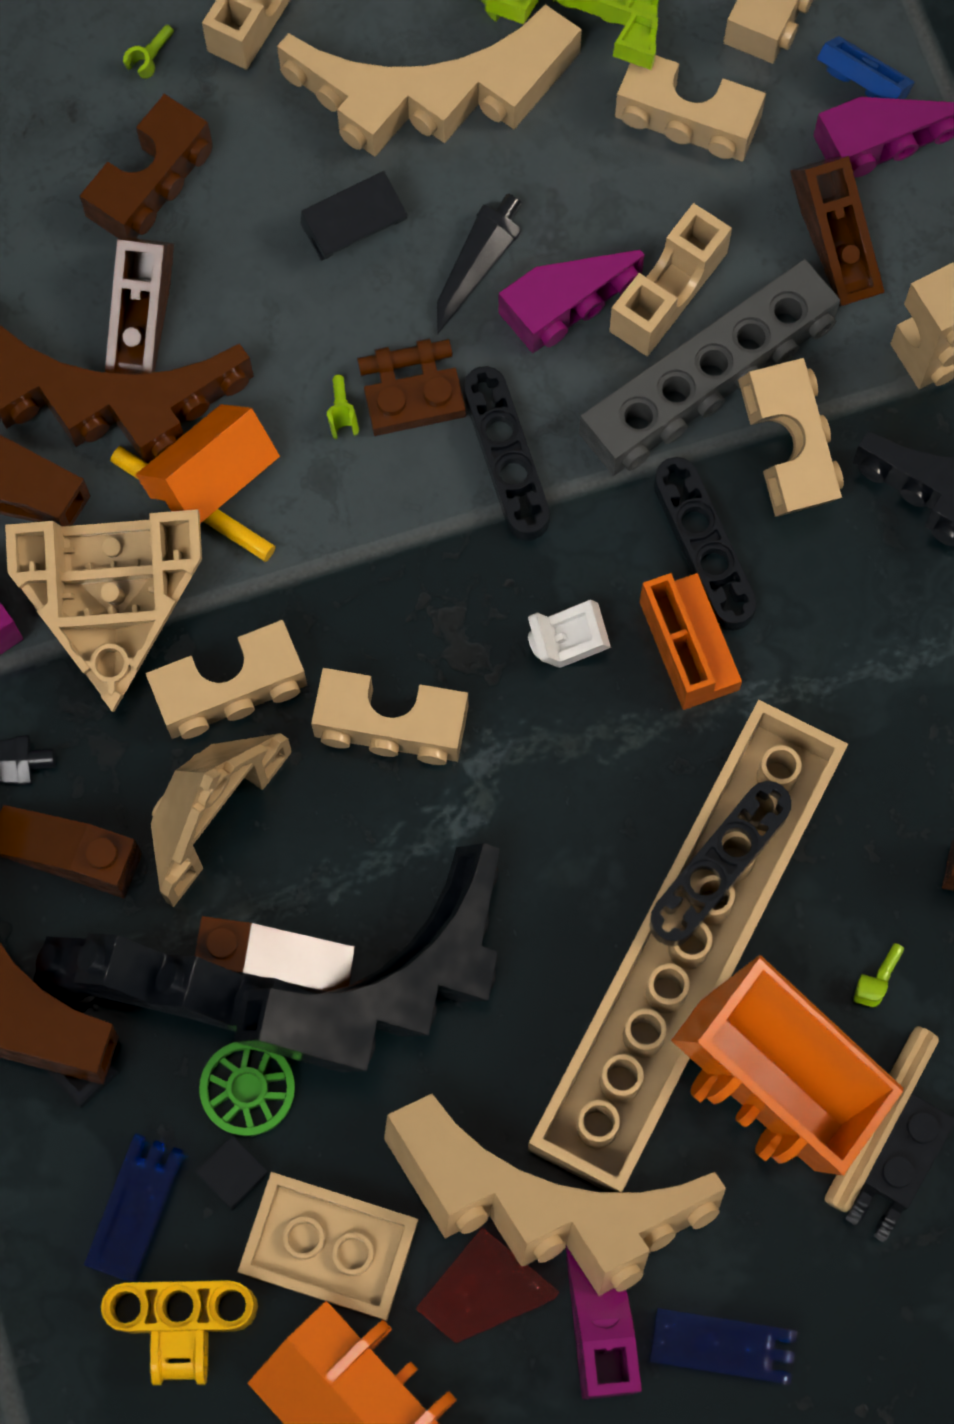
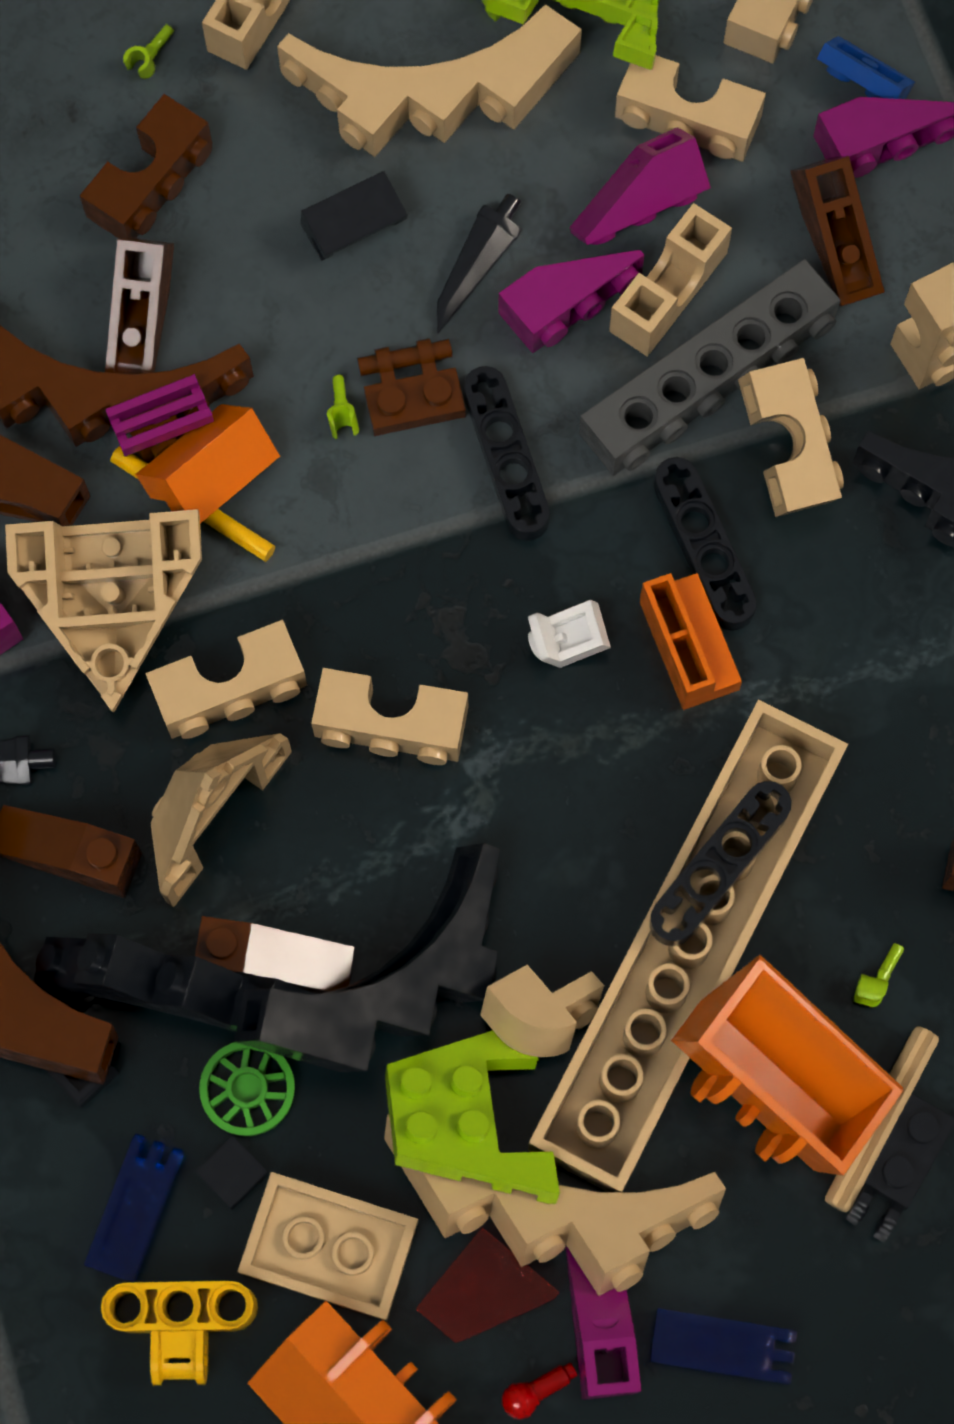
none -> magenta tile [105,374,214,456]
none -> lime wing [385,1030,560,1204]
none -> tan brick [480,965,604,1057]
none -> red piece [502,1362,577,1420]
none -> magenta slope [569,127,711,245]

